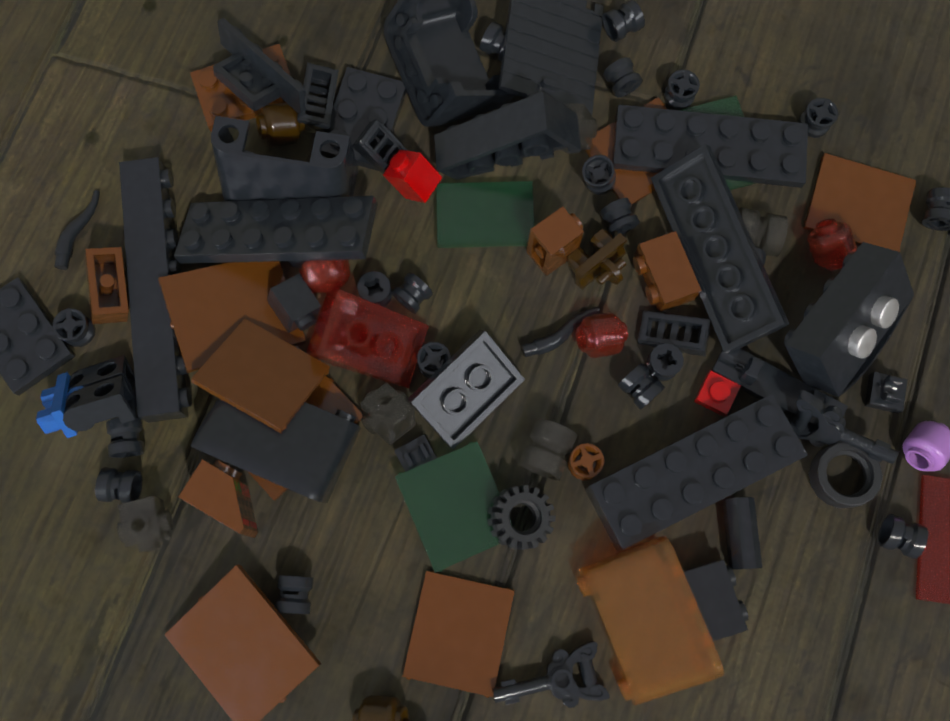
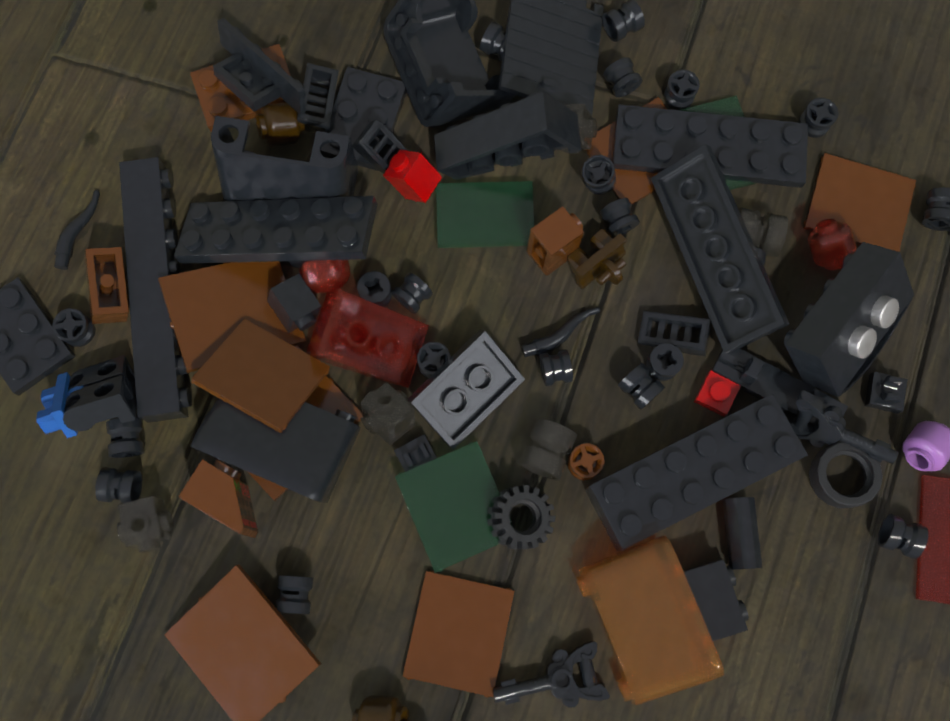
clear red head [576,312,628,358] -> none
reddish brown brick [633,231,702,313] -> none
none -> black wheel [540,349,573,387]

